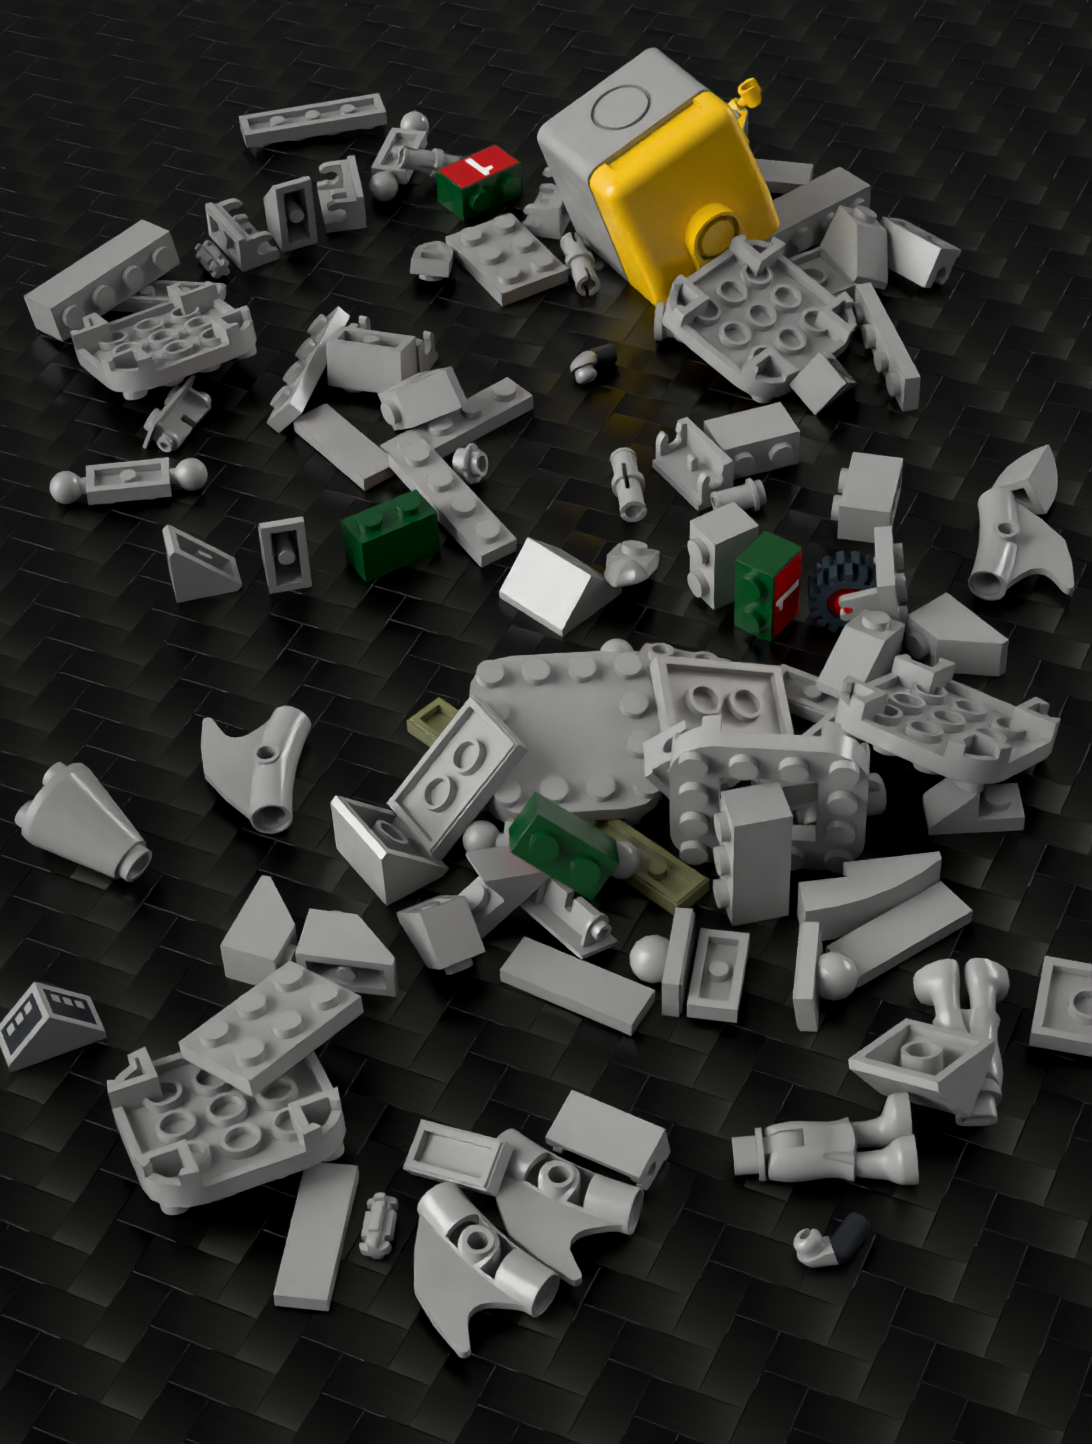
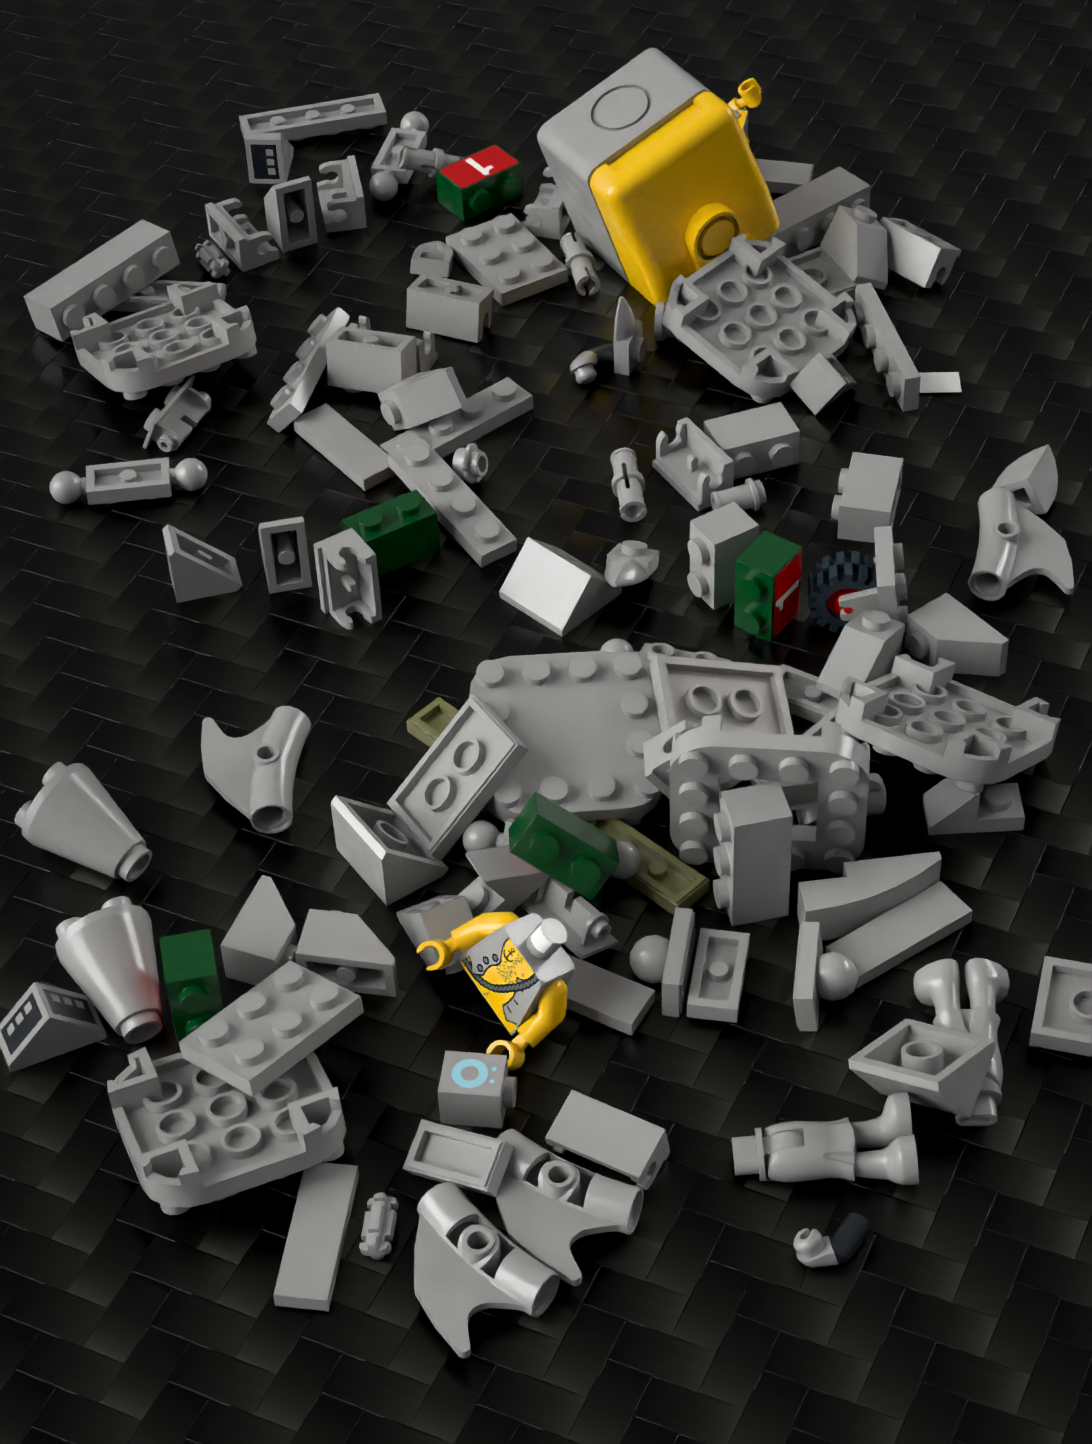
none -> light grey cone [55,896,163,1044]
none -> dark green brick [160,929,224,1048]
none -> light grey slope [244,132,294,184]
none -> light grey hinge [313,528,382,630]
none -> light grey hinge [406,274,494,343]
none -> torso [416,912,575,1071]
none -> light grey brick [438,1051,517,1128]
none -> light grey plate [614,296,647,376]
none -> white sticker [919,372,962,393]

